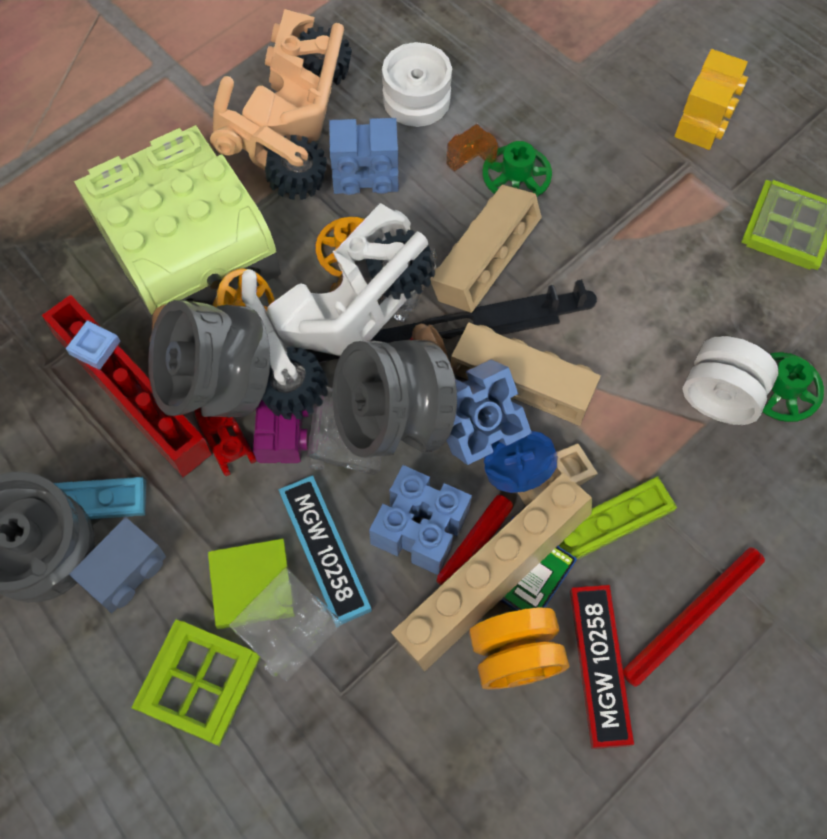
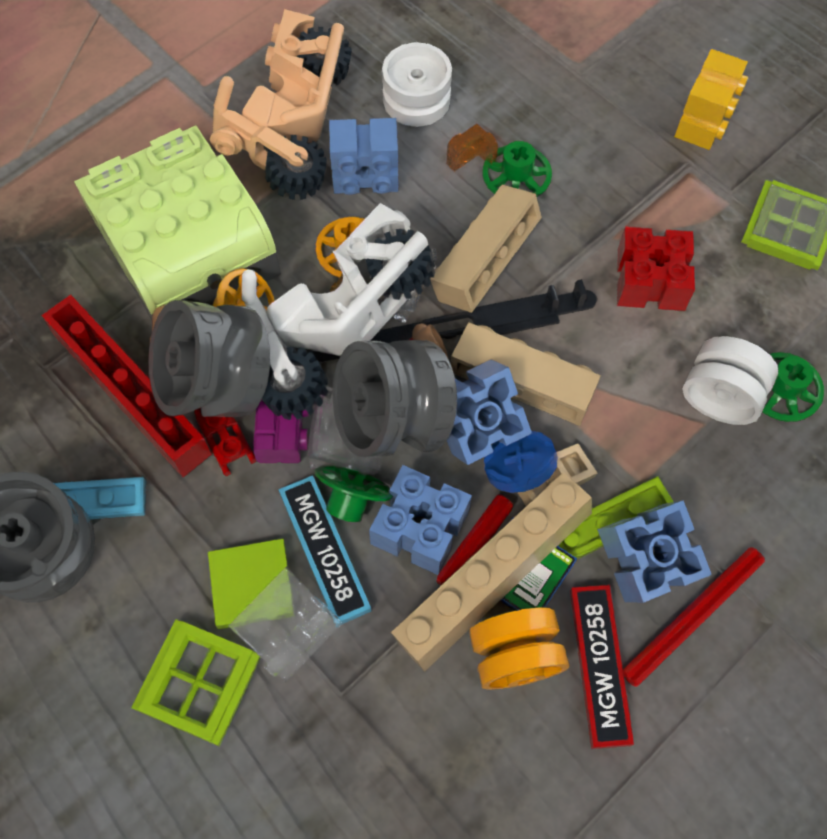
light blue tile [66,320,121,370] -> none
sand blue brick [69,517,166,614] -> none
none -> green wheel [315,465,393,522]
none -> medium blue brick [597,500,712,603]
none -> red brick [617,226,695,311]

